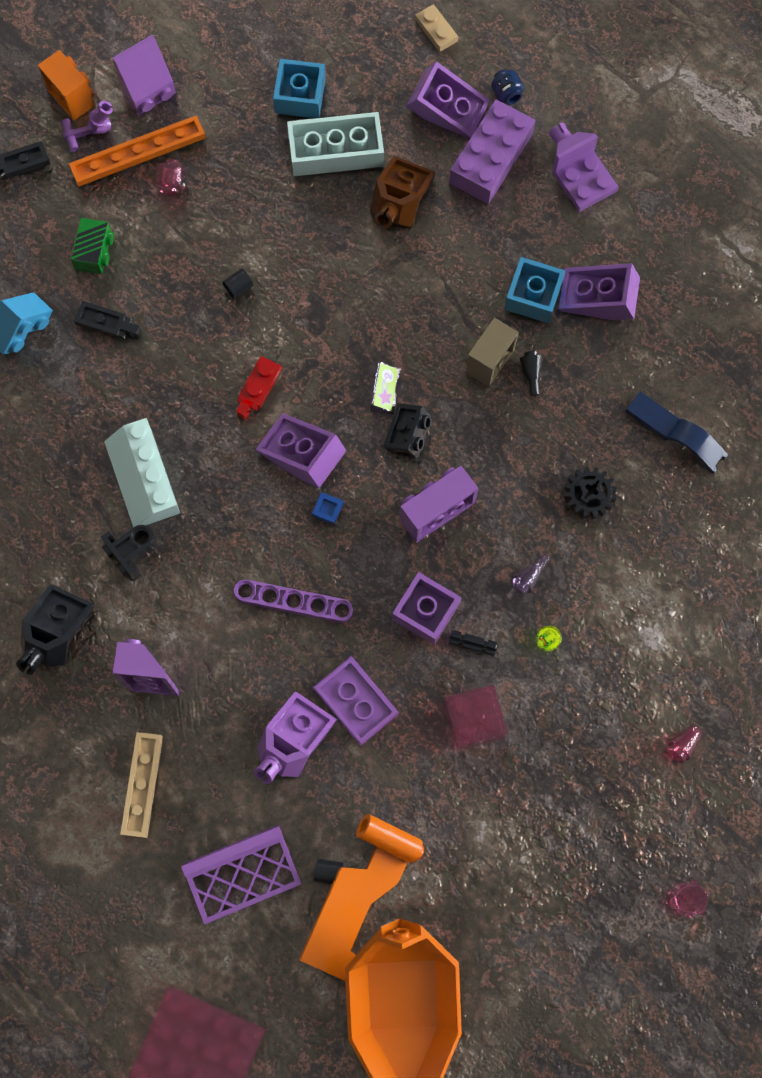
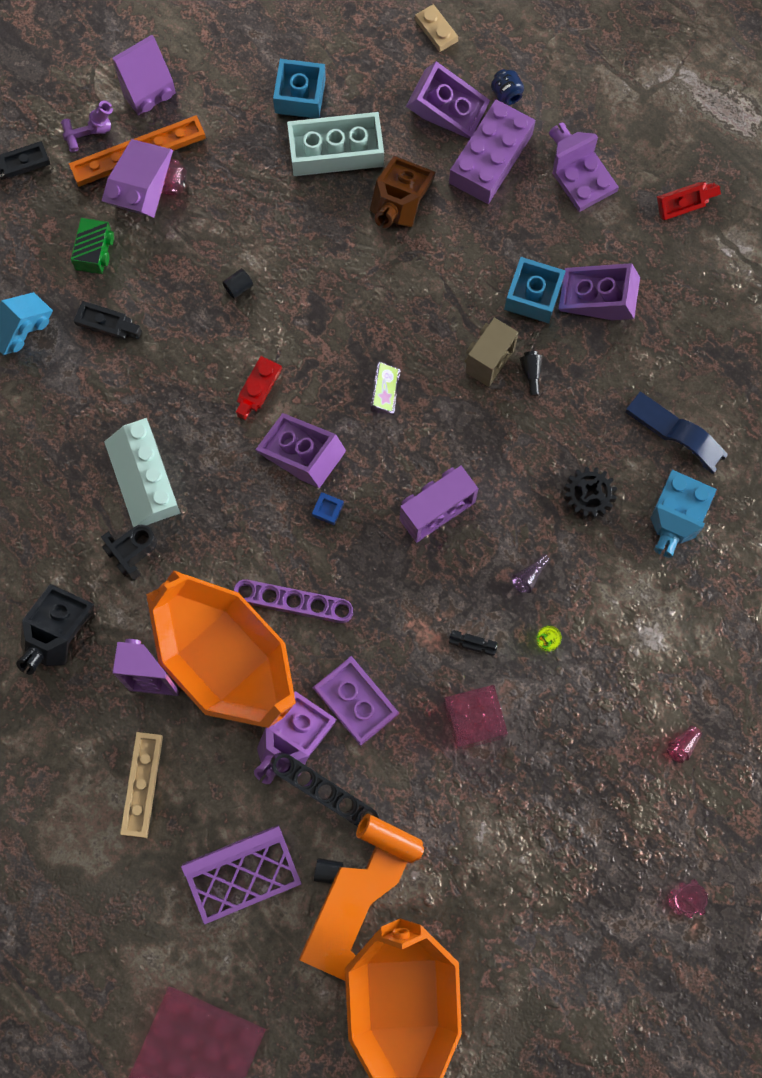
orange brick [38,50,95,121] -> none
black bracket [383,403,432,459] -> none
medium lavender brick [392,572,461,645] -> none
none -> medium lavender slope [102,139,173,218]
none -> orange panel [146,570,296,728]
none -> black beam [270,752,379,827]
none -> dark azure plate [650,470,717,558]
none -> red hinge [657,182,721,220]

